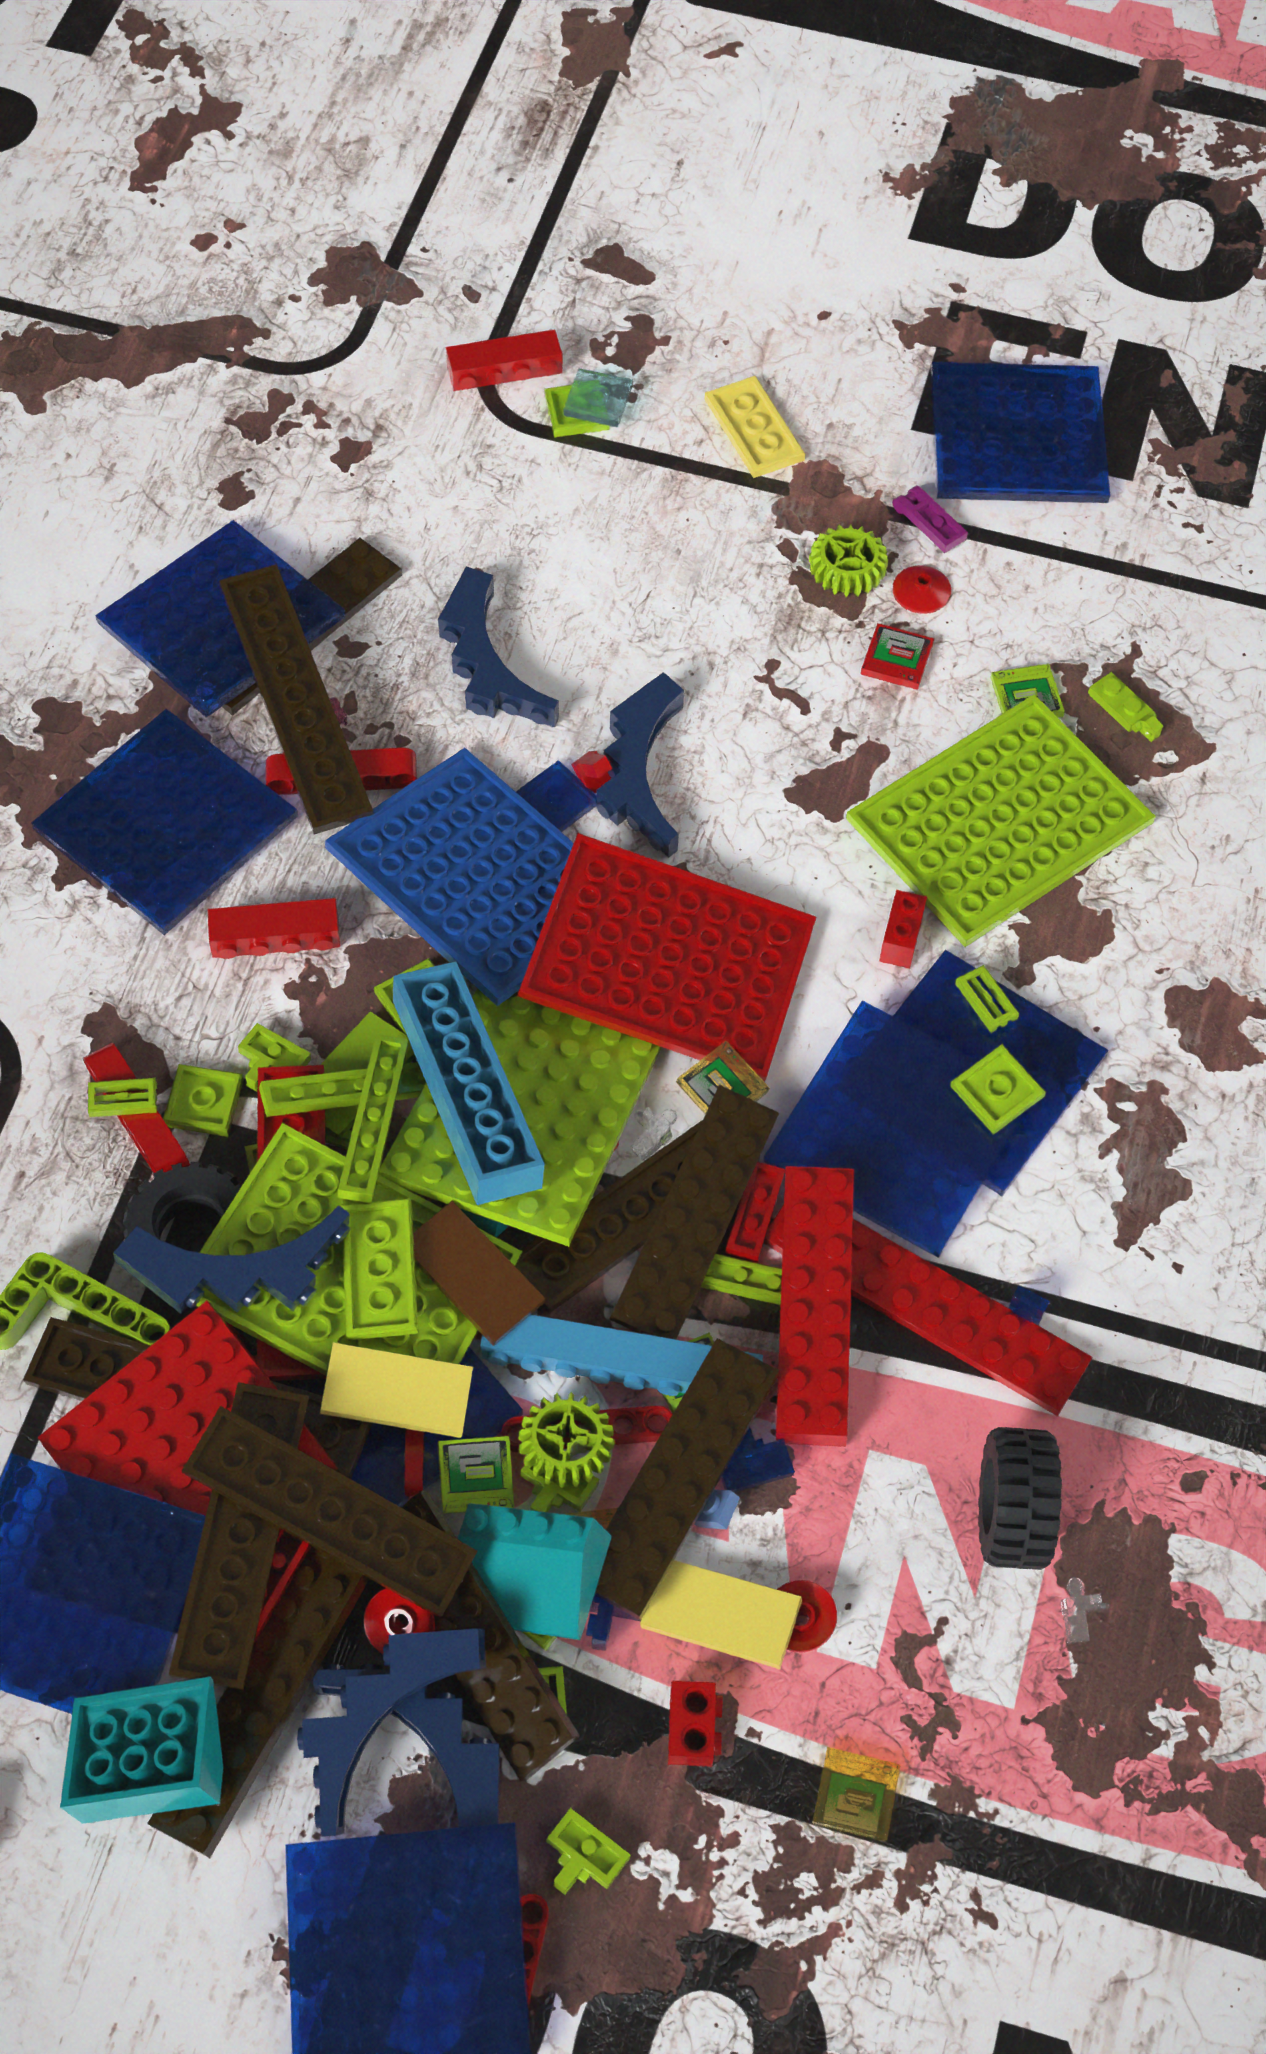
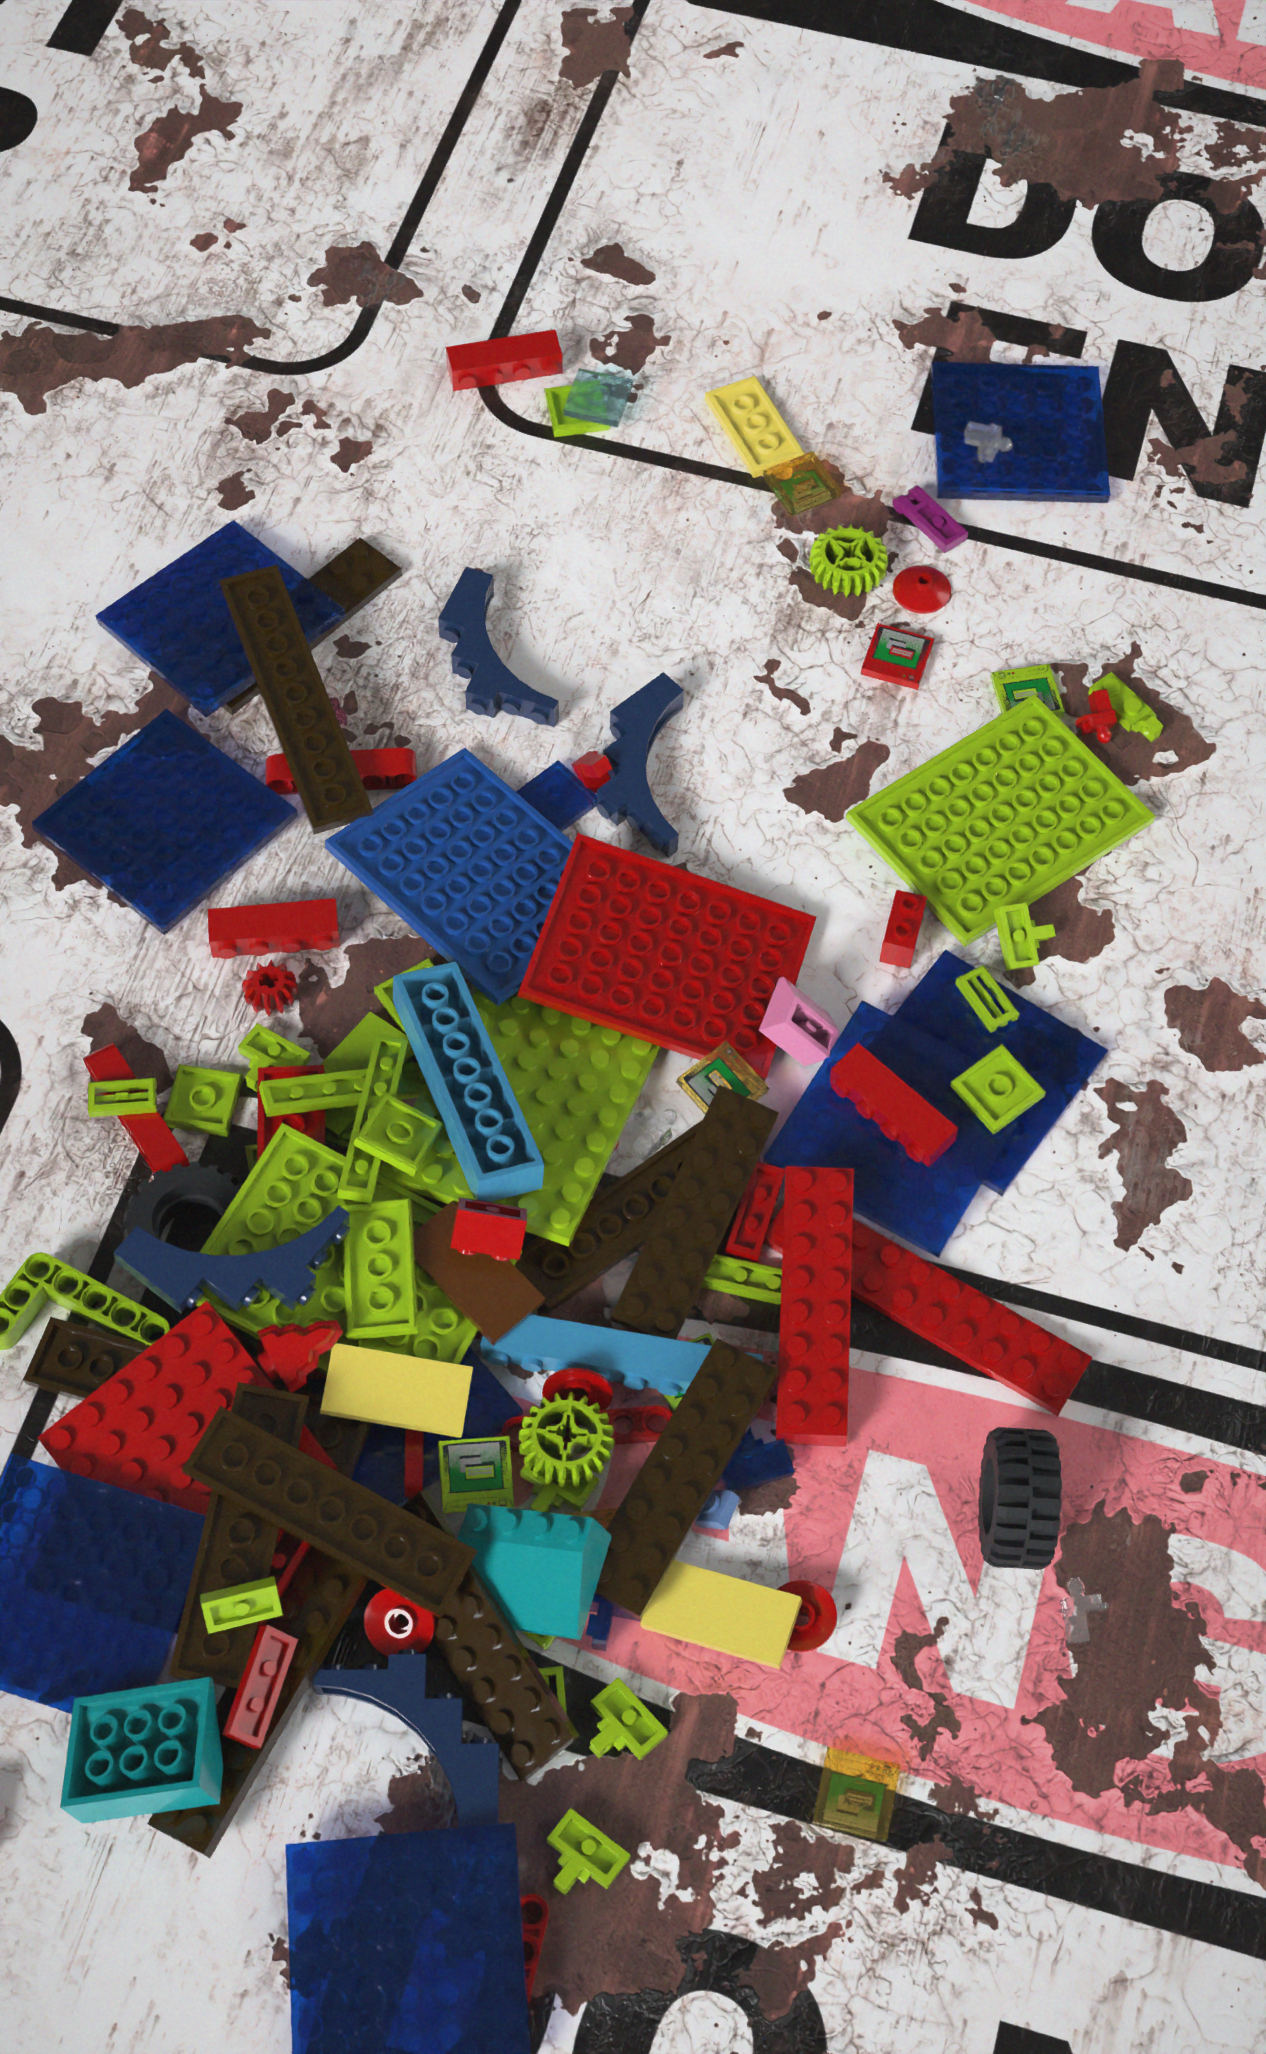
dark blue arch [297,1629,486,1837] -> none
red brick [668,1680,723,1767] -> none
clear blue plate [1009,1285,1050,1326] -> none
none -> lime plate [200,1577,283,1634]
none -> plate [222,1625,298,1749]
none -> red gear [242,960,298,1017]
none -> red rock [257,1320,343,1393]
none -> lime tile [353,1092,444,1177]
none -> red brick [450,1197,527,1261]
none -> red dish [542,1368,613,1410]
none -> lime hinge [589,1677,668,1760]
none -> bright pink slope [759,977,840,1066]
none -> clear yellow tile [763,451,841,517]
none -> red brick [830,1043,958,1167]
none -> clear piece [964,421,1013,463]
none -> lime hinge [993,903,1056,971]
none -> red piece [1075,689,1117,744]

